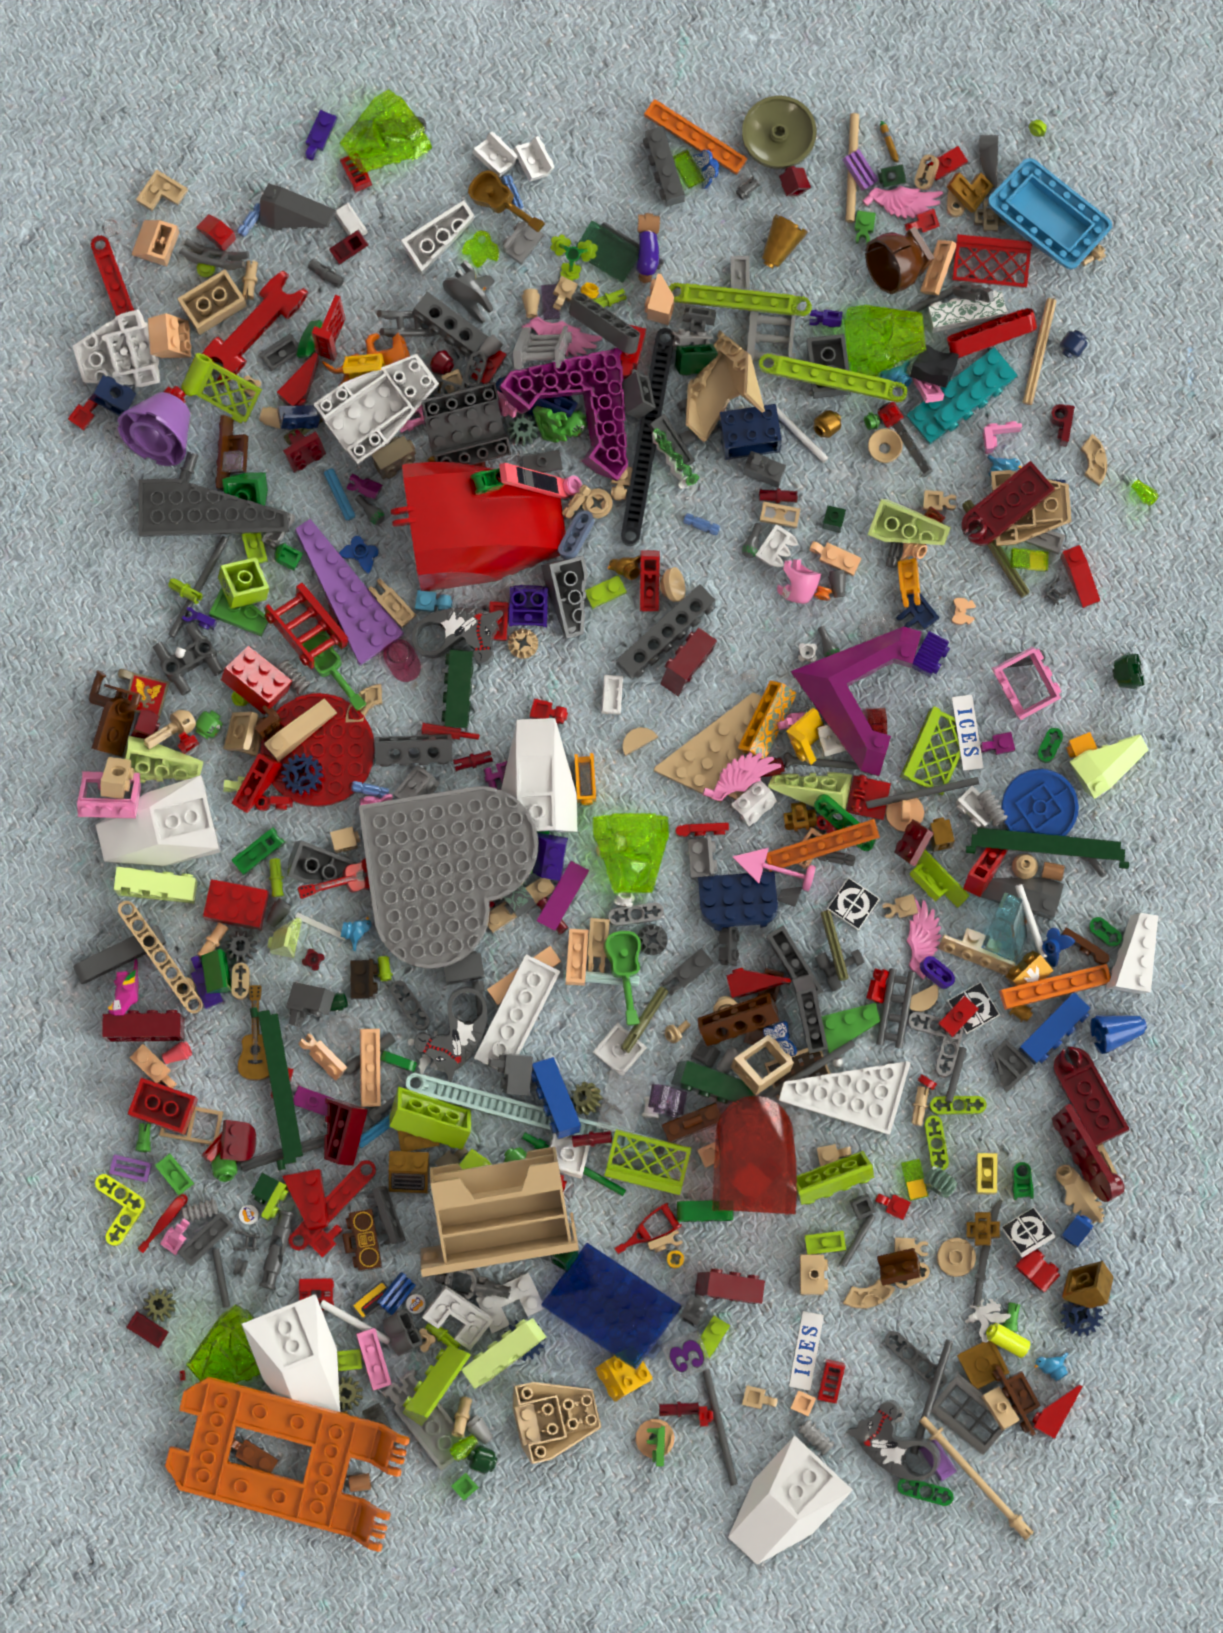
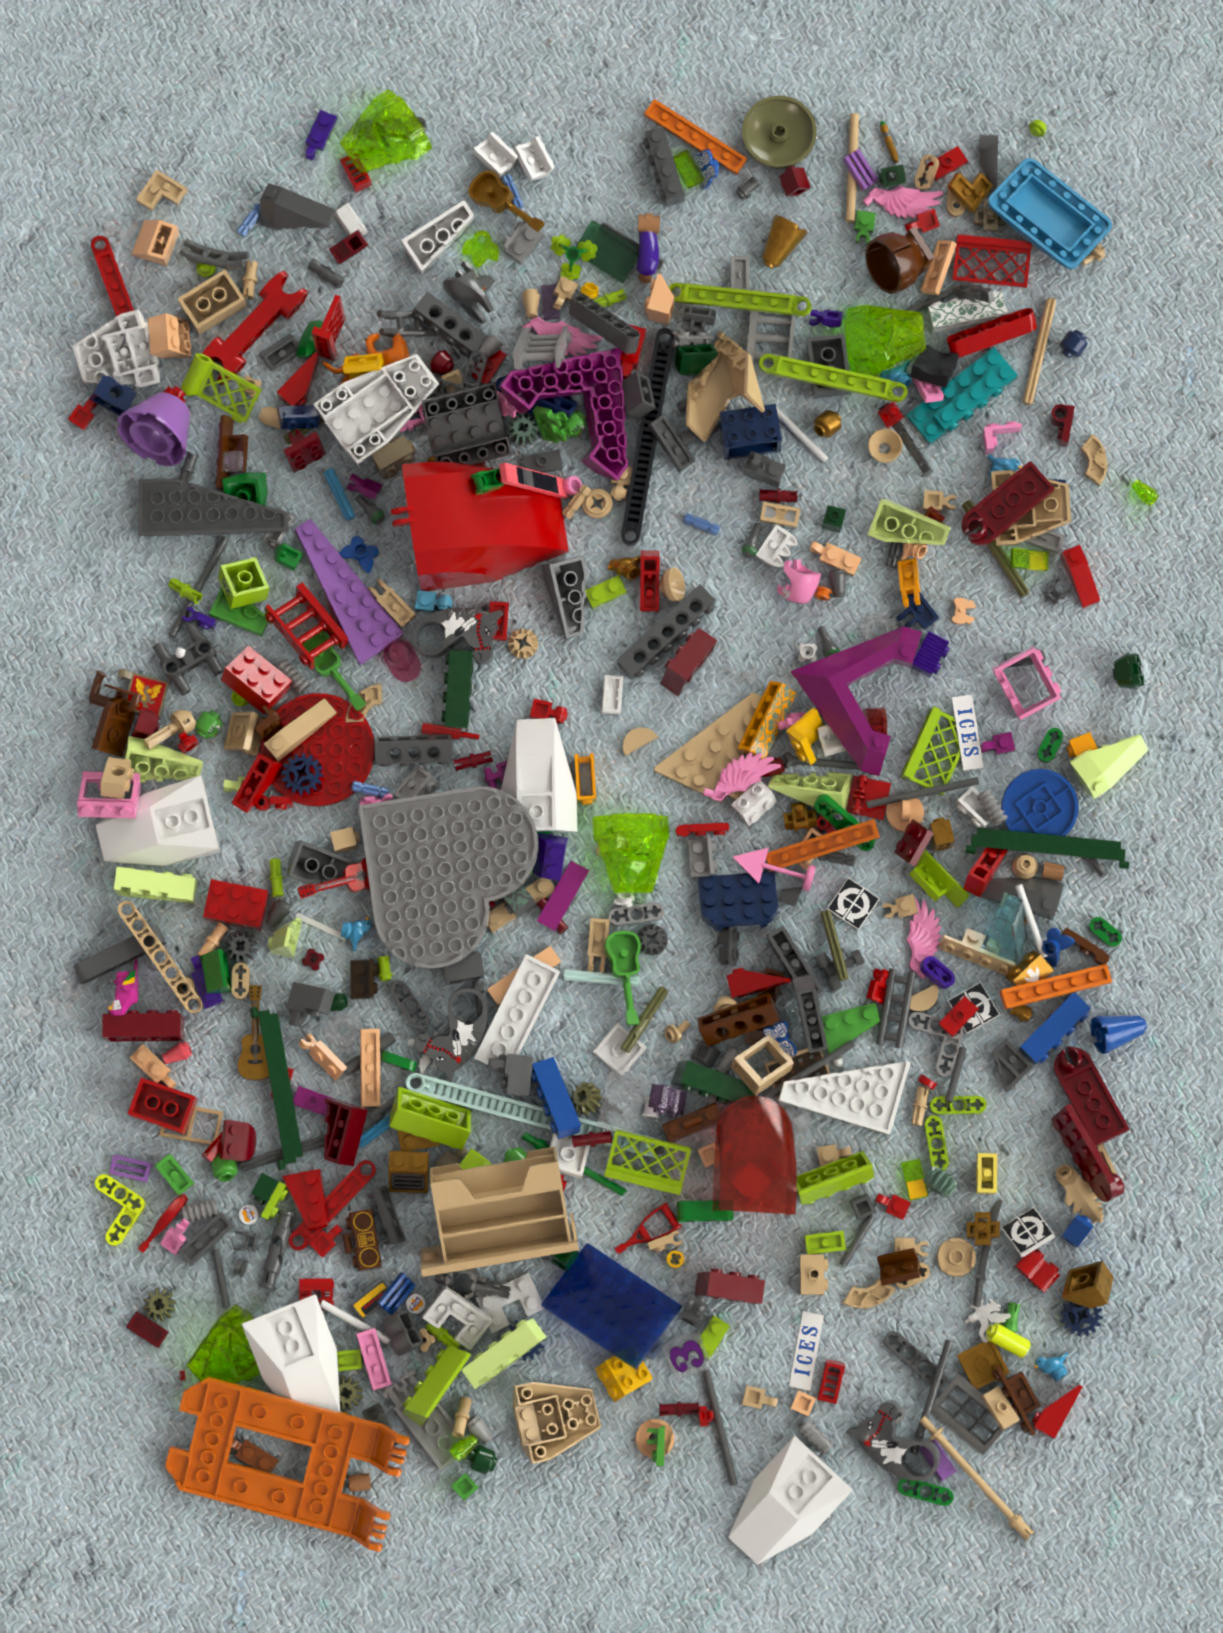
bright green pin [135,1123,151,1152] -> none
red slope [196,214,236,251] -> none
green plate [231,827,286,876] -> none
lime plate [241,533,268,564] -> none
dark purple slope [509,585,548,627] -> none
sand blue plate [558,511,594,560] -> none
light nougat plate [566,929,589,986] -> none
clear neon green piece [652,428,699,490] -> none
dark grey hinge [661,948,714,996] -> none
bright green plate [864,412,880,430] -> none
green piece [1012,1162,1034,1200] -> none
white wedge [1106,913,1158,994] -> none

